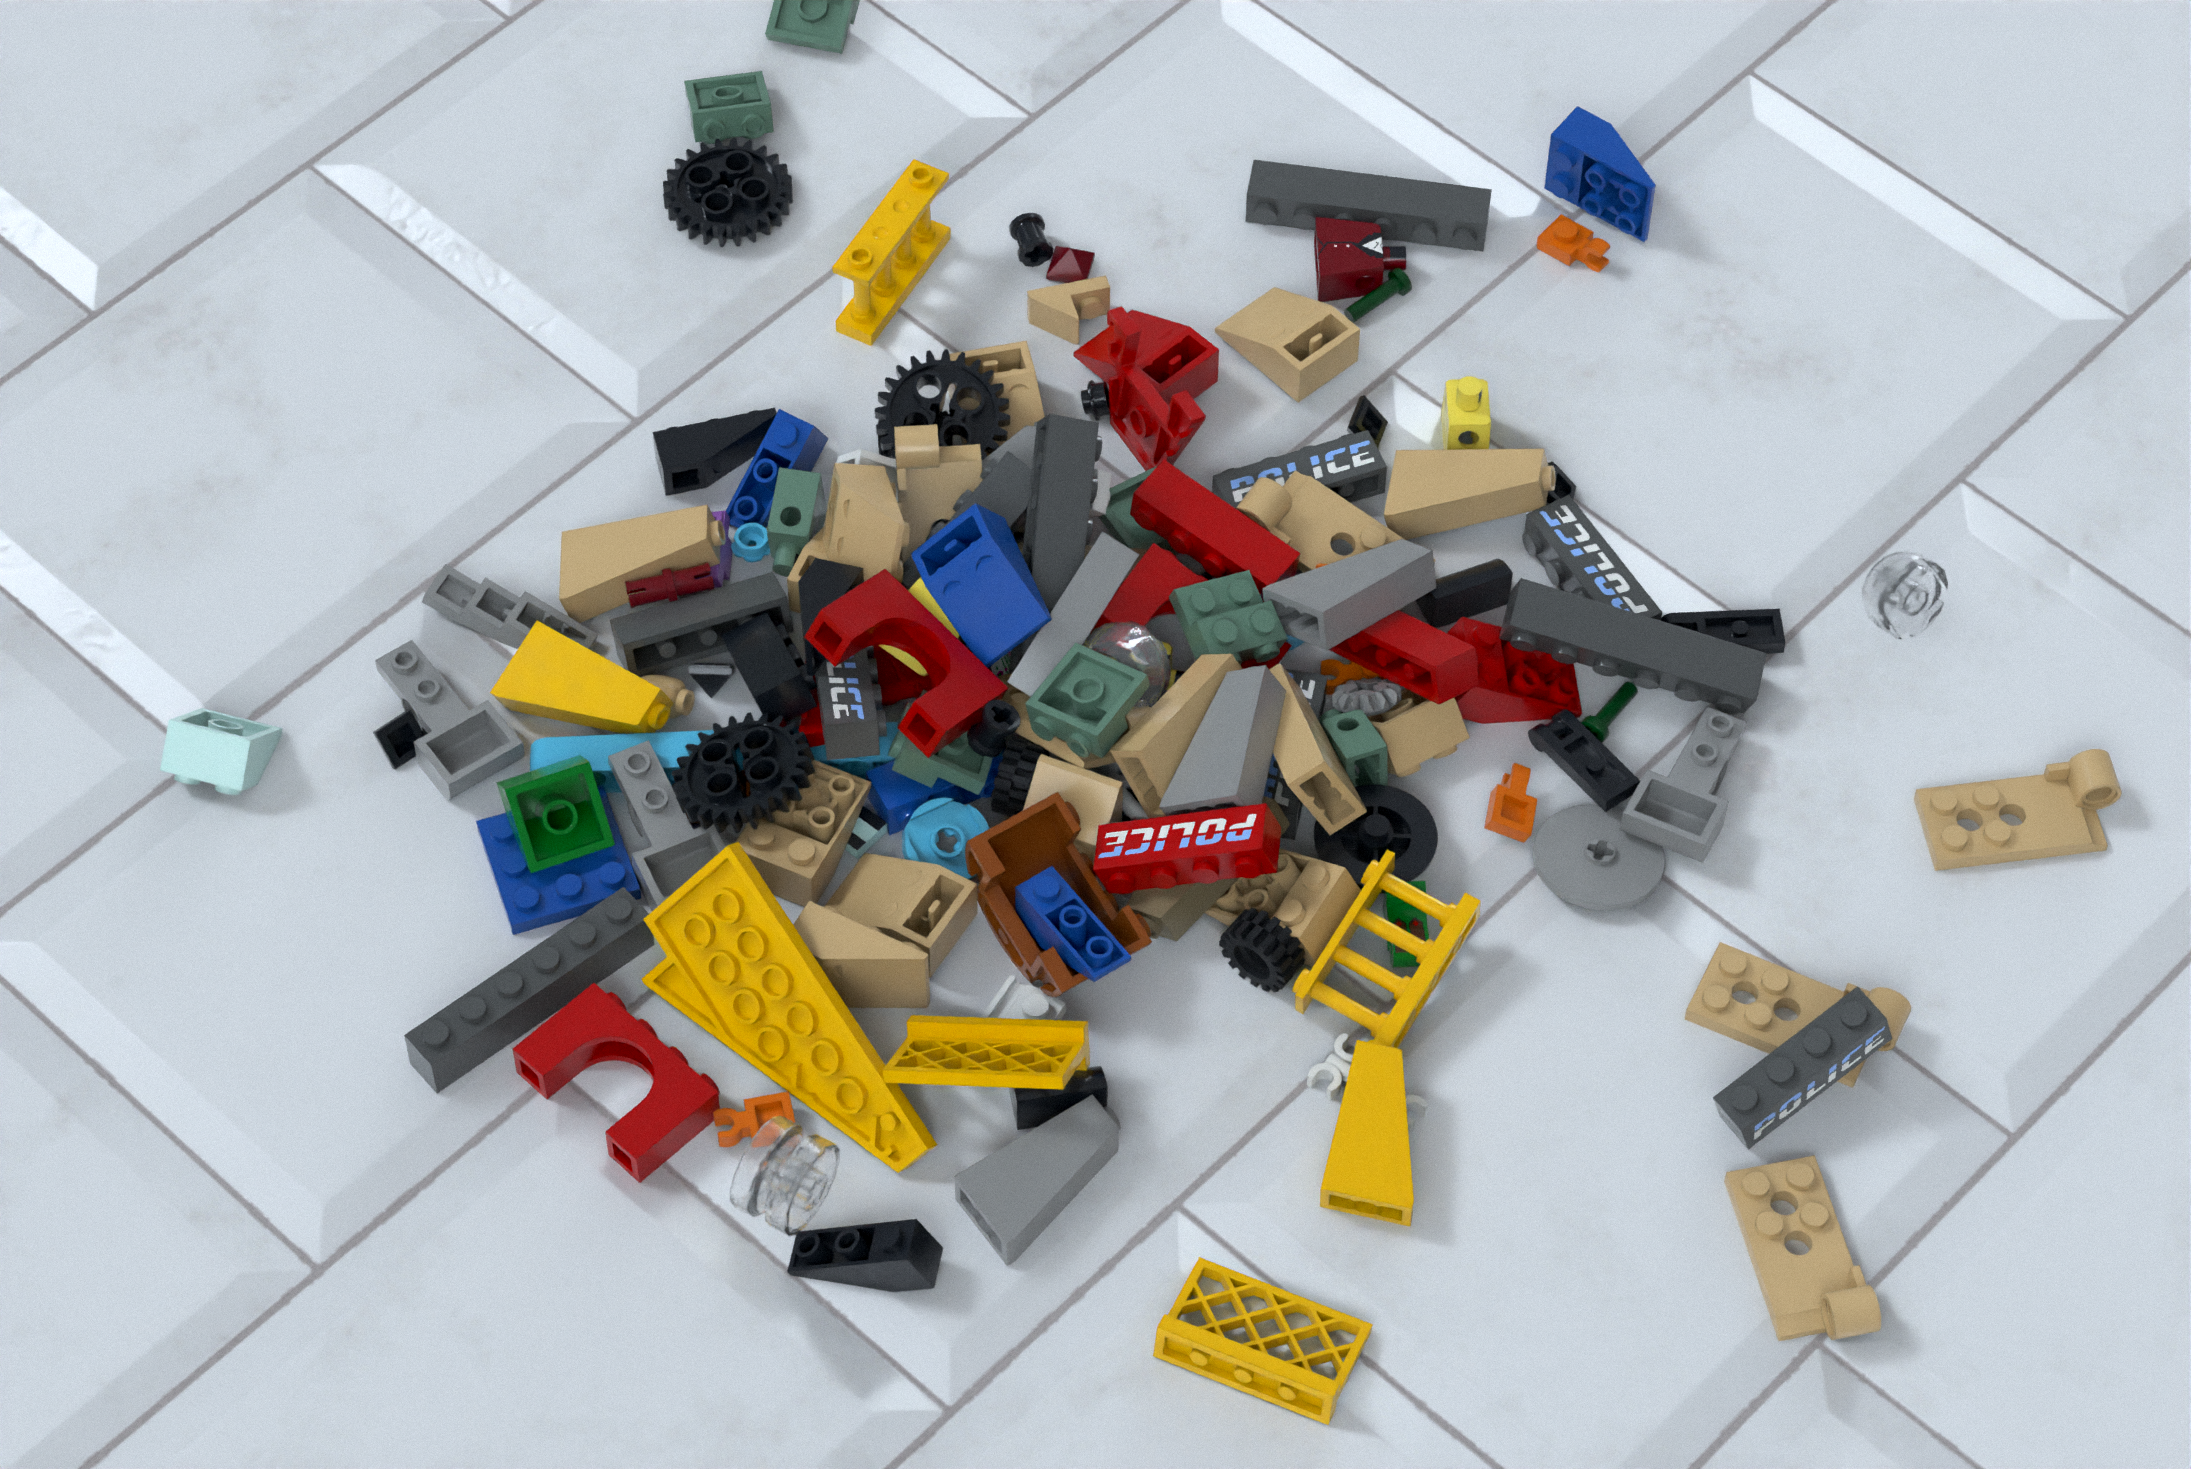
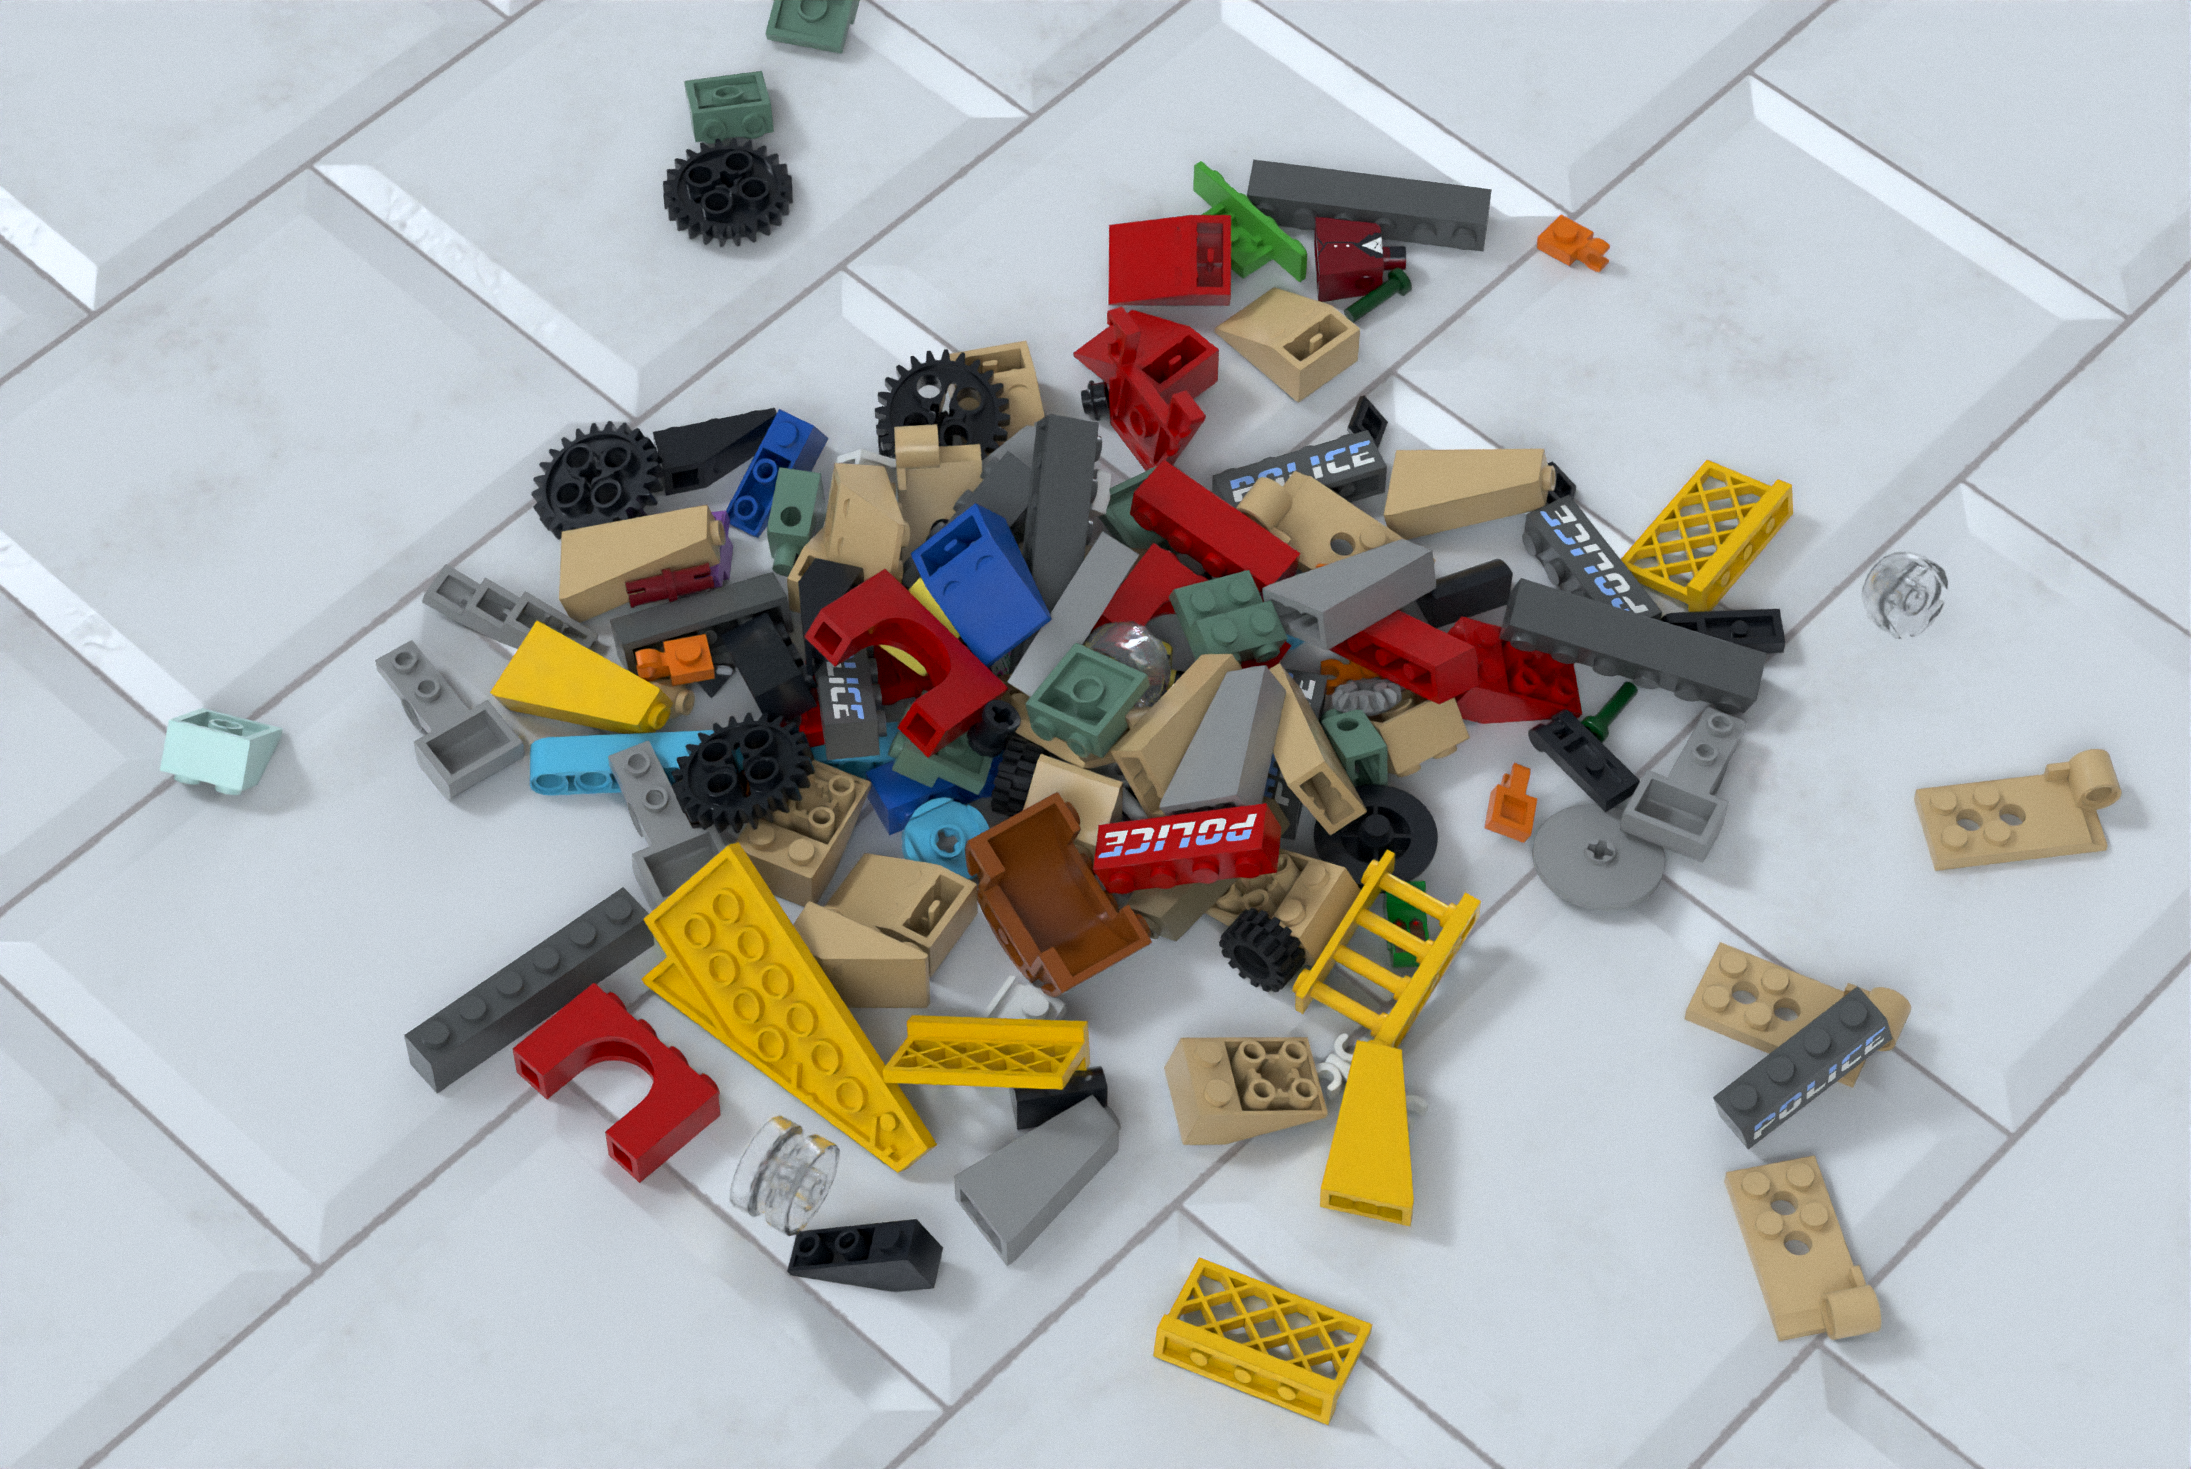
black slope [373,709,424,769] -> none
blue plate [476,786,641,935] -> none
green slope [496,755,615,873] -> none
orange plate [713,1091,798,1147] -> none
medium azure plate [731,523,770,562] -> none
yellow fence [832,159,951,346] -> none
tile [845,806,887,859] -> none
black bush [1009,213,1053,267] -> none
blue slope [1015,866,1131,982] -> none
tan slope [1027,275,1110,345] -> none
dark red slope [1046,246,1095,283] -> none
light yellow torso [1441,376,1491,450] -> none
blue slope [1544,106,1656,242] -> none
none -> black gear [531,421,665,540]
none -> orange plate [635,634,715,686]
none -> red slope [1108,215,1231,306]
none -> tan slope [1164,1037,1328,1145]
none -> bright green bracket [1193,161,1307,282]
none -> yellow fence [1621,460,1793,612]

